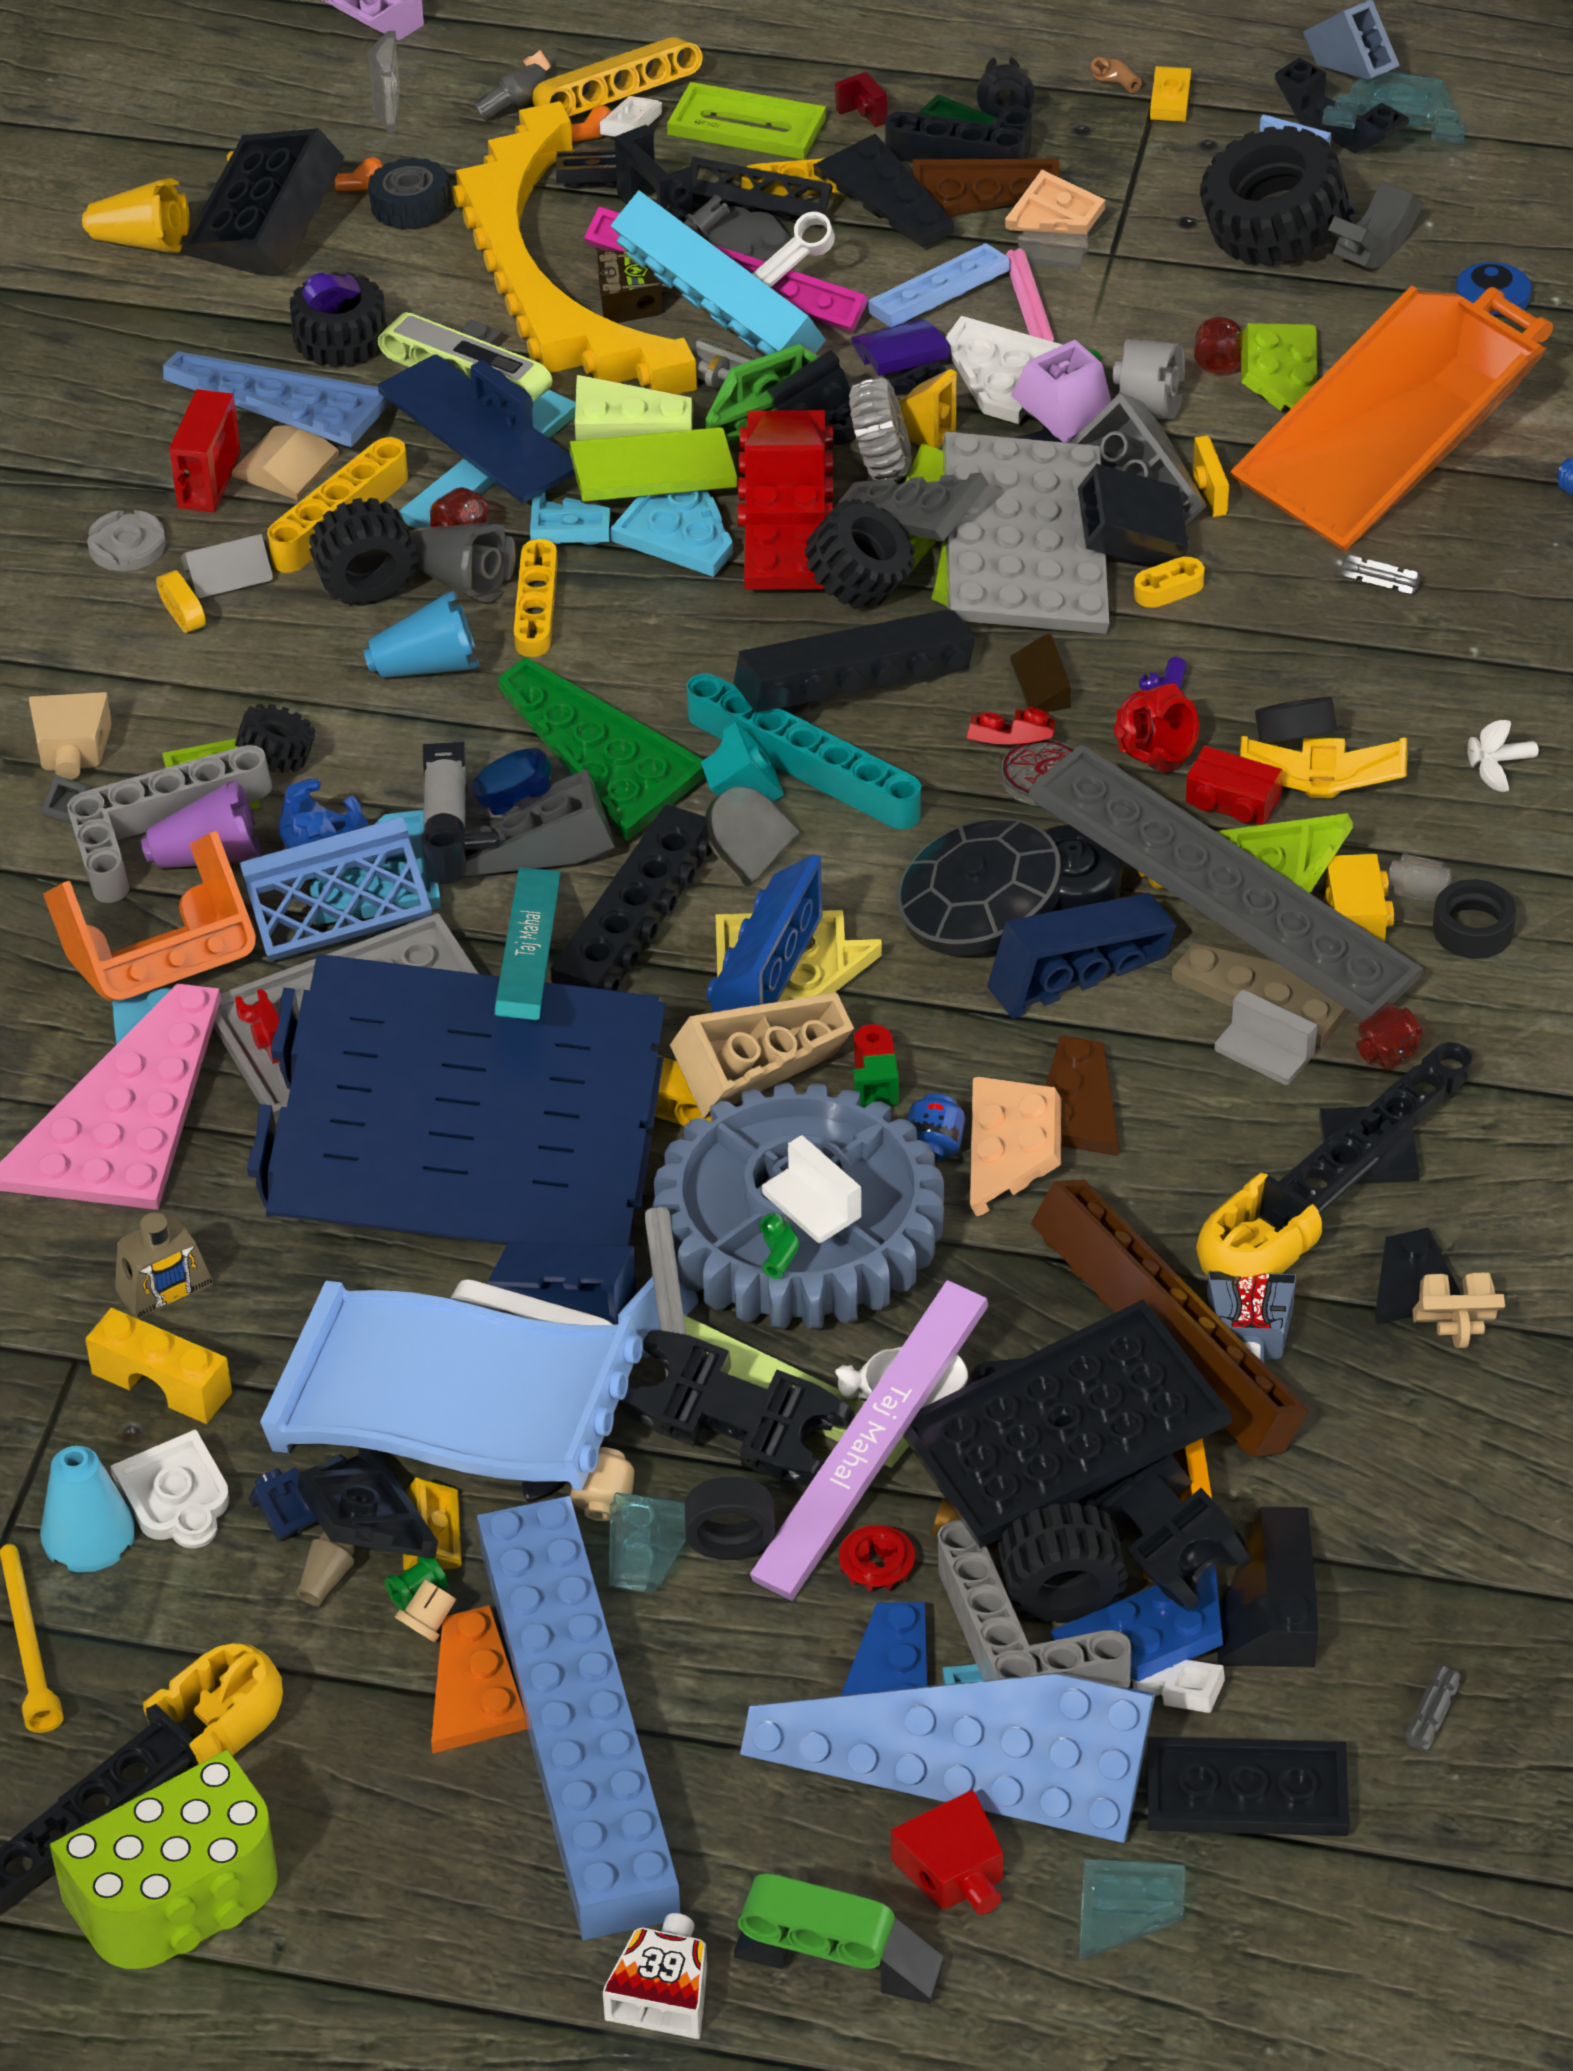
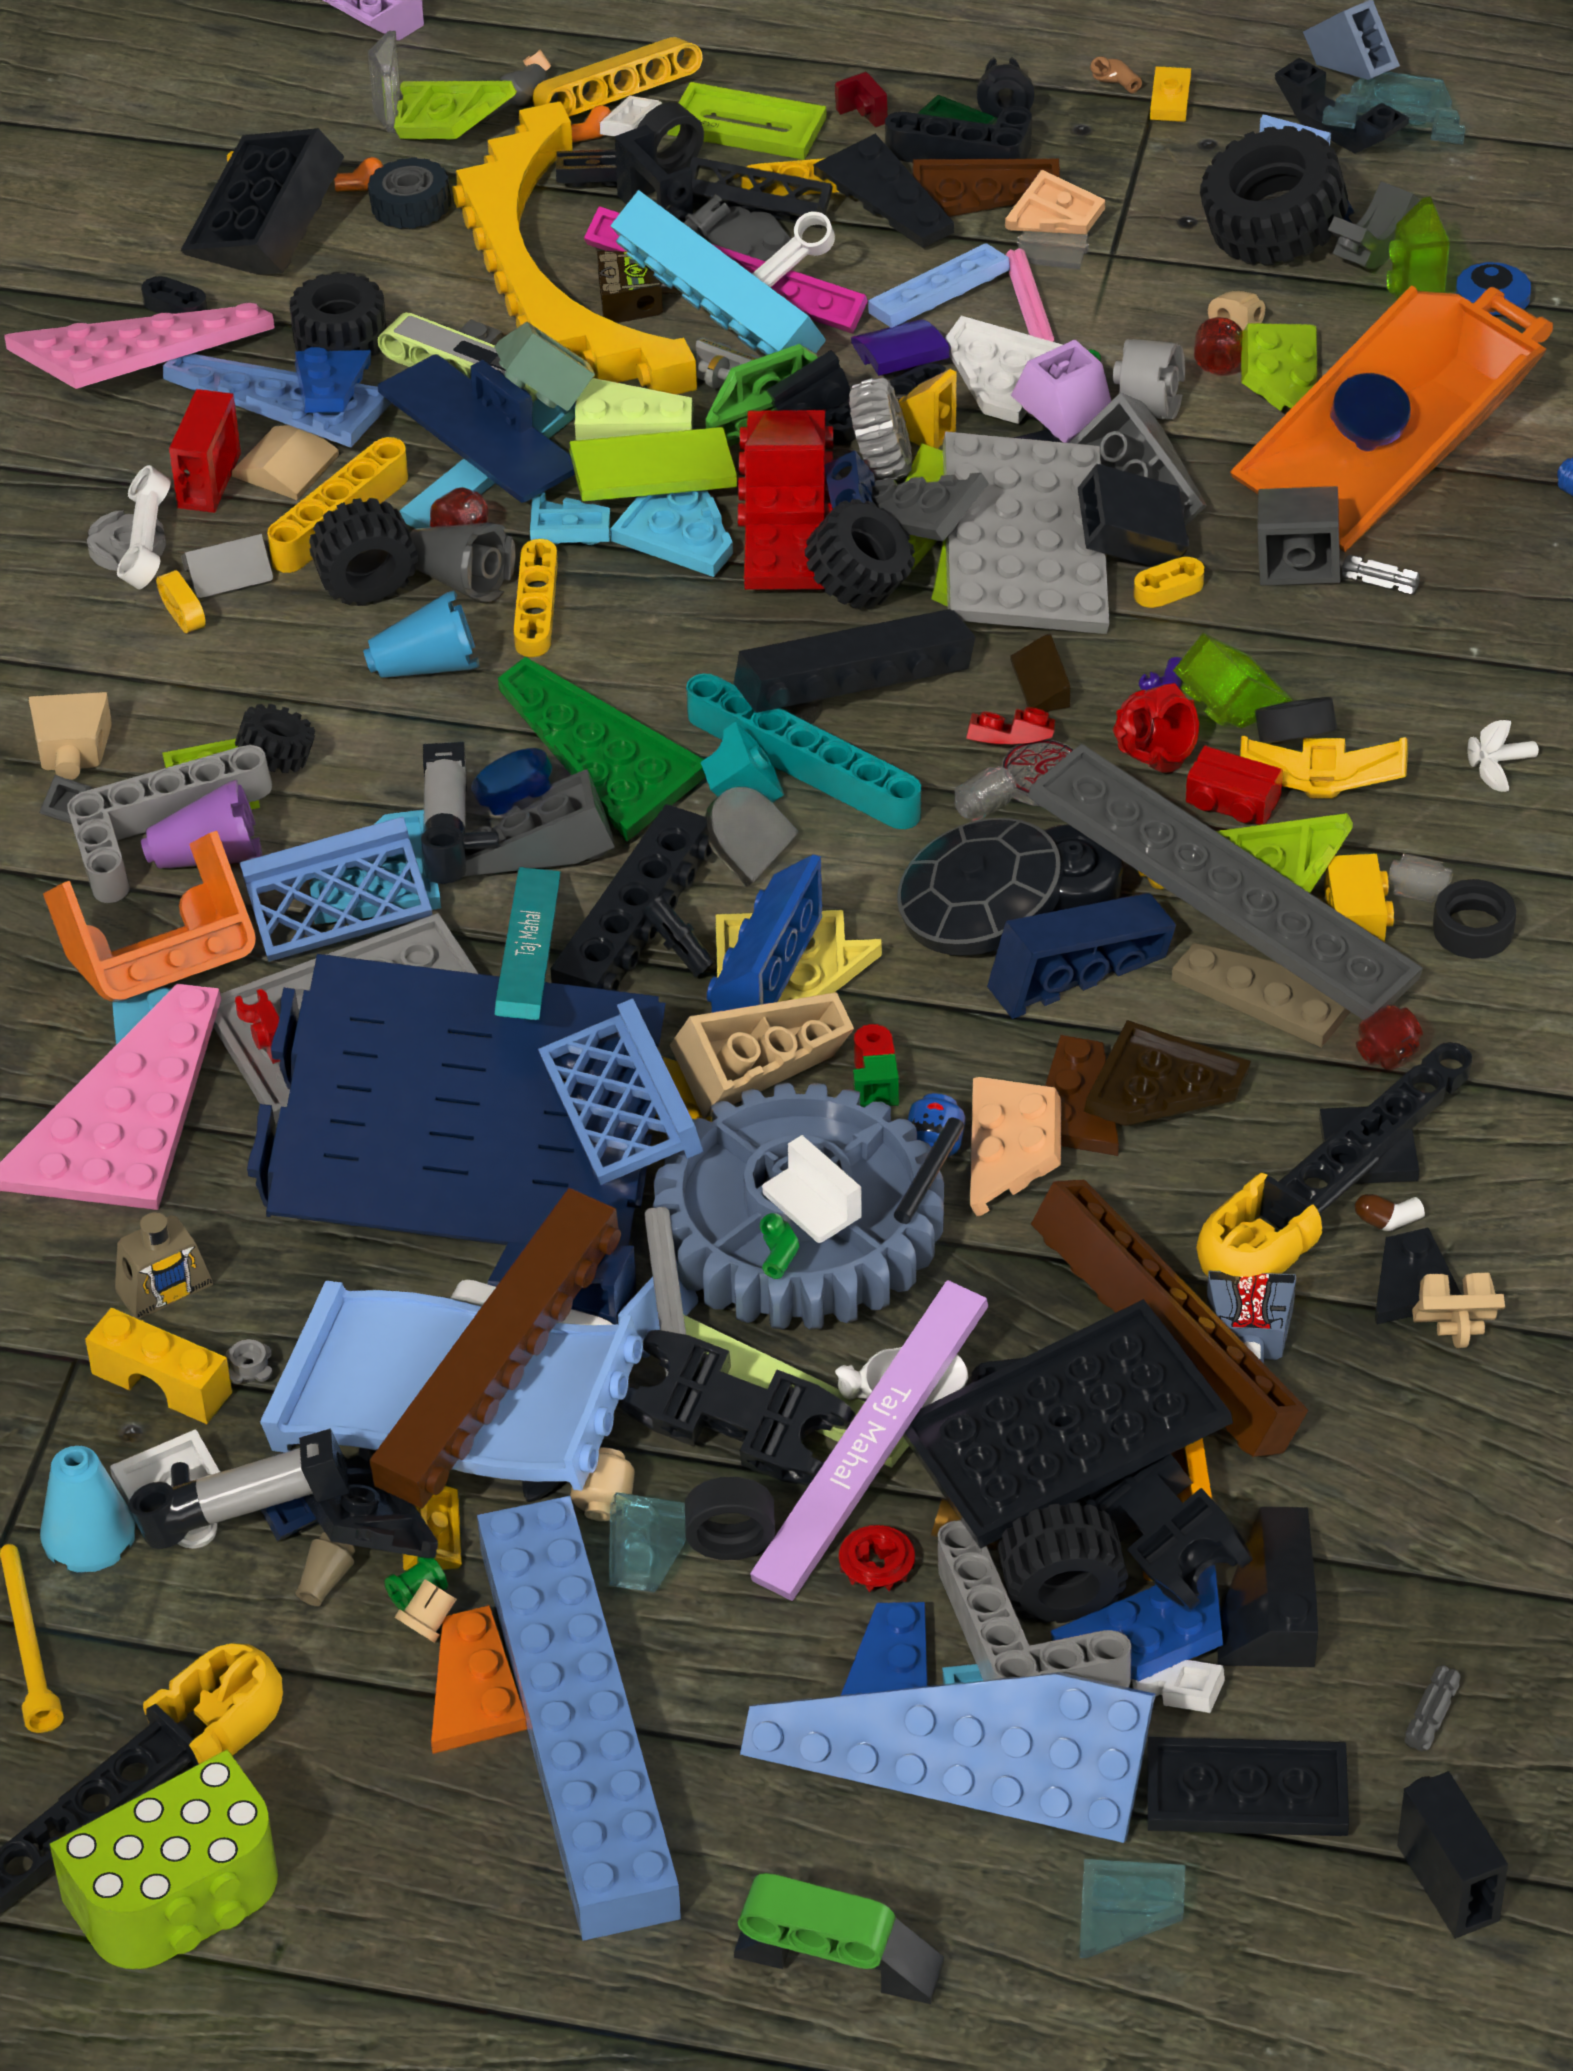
yellow cone [82,178,190,253] -> none
blue helmet [279,778,367,849] -> none
dark purple plate [302,273,361,314] -> none
white torso [603,1913,707,2039] -> none
red torso [890,1790,1003,1915] -> none
yellow plate [1193,435,1229,517] -> none
light grey panel [1215,989,1317,1085] -> none
none -> bright pink wing [4,303,275,389]
none -> white piece [117,465,171,589]
none -> piece [128,1428,349,1549]
none -> black beam [141,276,207,314]
none -> light grey plate [226,1339,272,1384]
none -> blue wing [295,347,371,413]
none -> reddish brown brick [370,1188,621,1509]
none -> lime wing [394,81,517,140]
none -> sand green slope [494,322,595,411]
none -> medium blue fence [538,998,703,1185]
none -> black tyre [637,102,704,174]
none -> black pin [641,894,717,978]
none -> dark blue leg [824,450,875,508]
none -> black bar [894,1117,964,1224]
none -> clear brick [954,766,1016,821]
none -> dark brown plate [1084,1020,1251,1126]
none -> clear neon green slope [1173,633,1294,728]
none -> tan piece [1208,291,1265,336]
none -> dark grey slope [1258,486,1340,585]
none -> clear blue tile [1330,373,1411,451]
none -> arm [1355,1194,1425,1232]
none -> clear neon green slope [1387,196,1450,299]
none -> black brick [1397,1771,1508,1939]

